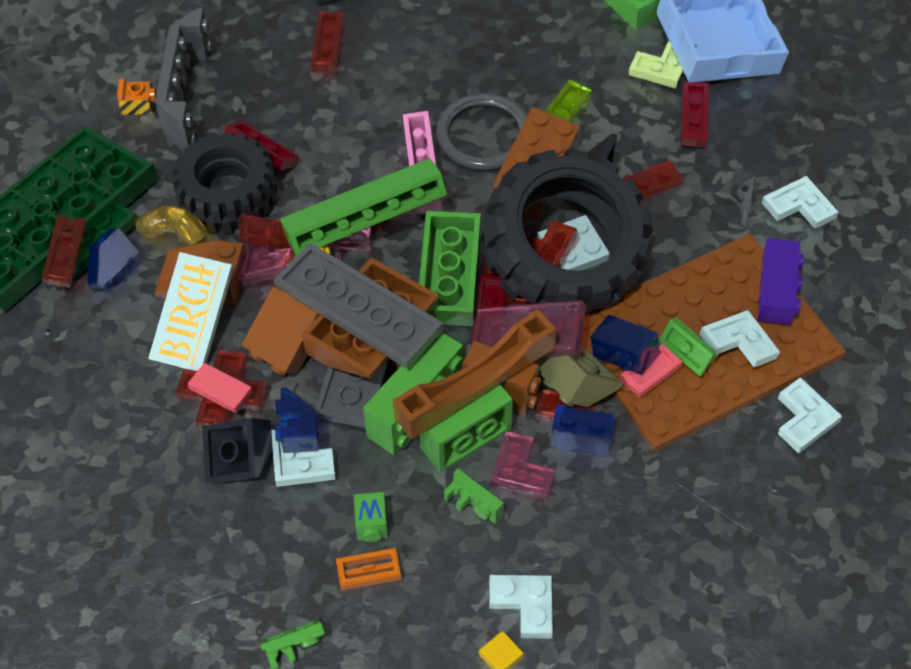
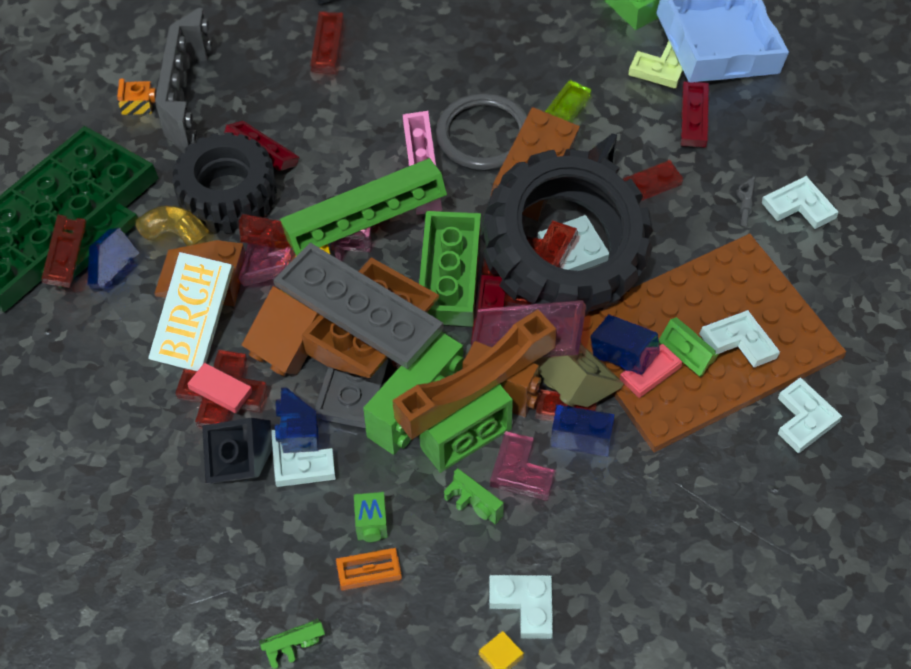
dark purple brick [757,238,804,325] -> none

